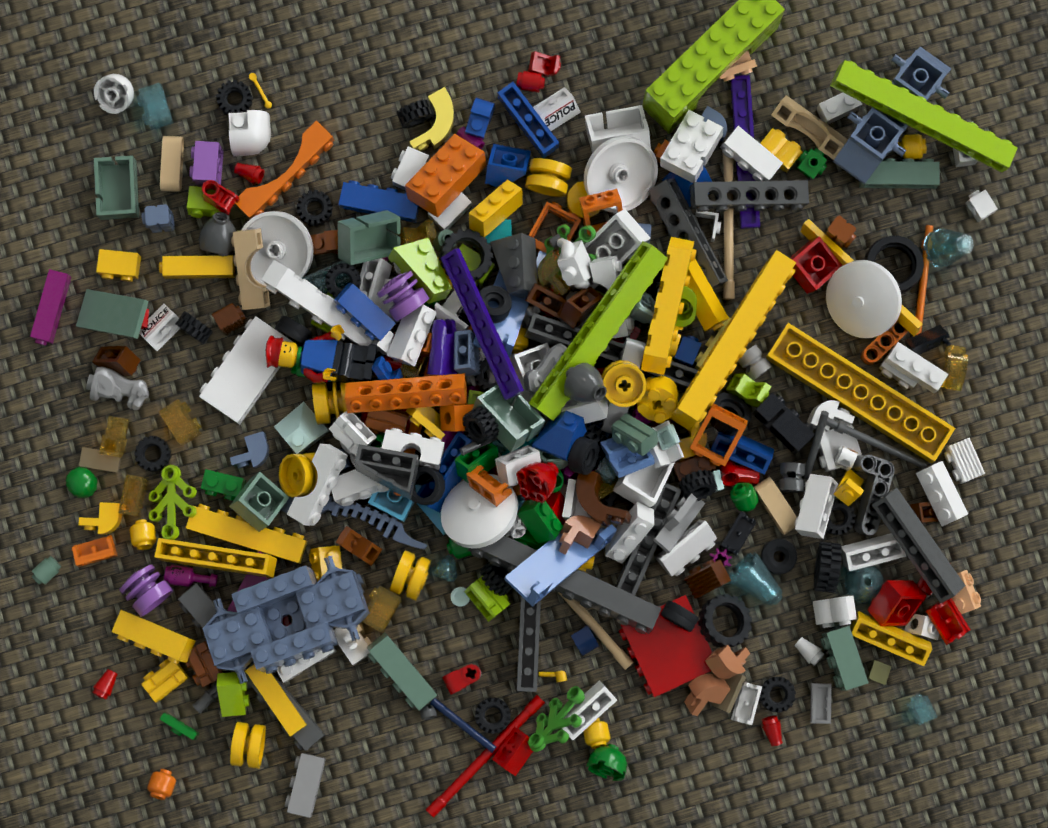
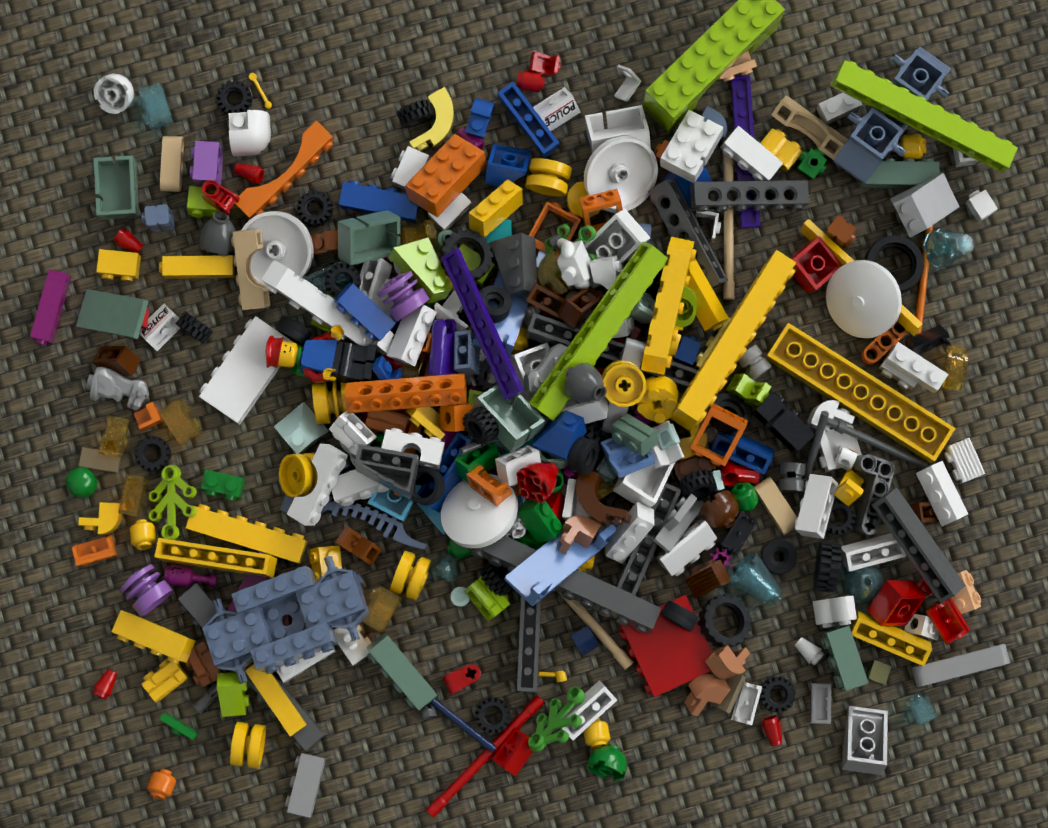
sand green brick [32,556,62,585] -> none
reddish brown brick [212,303,247,335] -> none
sand green brick [229,472,290,532] -> none
sand blue brick [230,431,269,469] -> none
none -> red cone [113,228,144,253]
none -> orange panel [134,402,163,431]
none -> white bracket [614,65,642,102]
none -> reddish brown cylinder [699,490,739,529]
none -> light grey slope [842,706,888,775]
none -> light grey slope [890,172,960,237]
none -> light grey beam [912,644,1010,687]

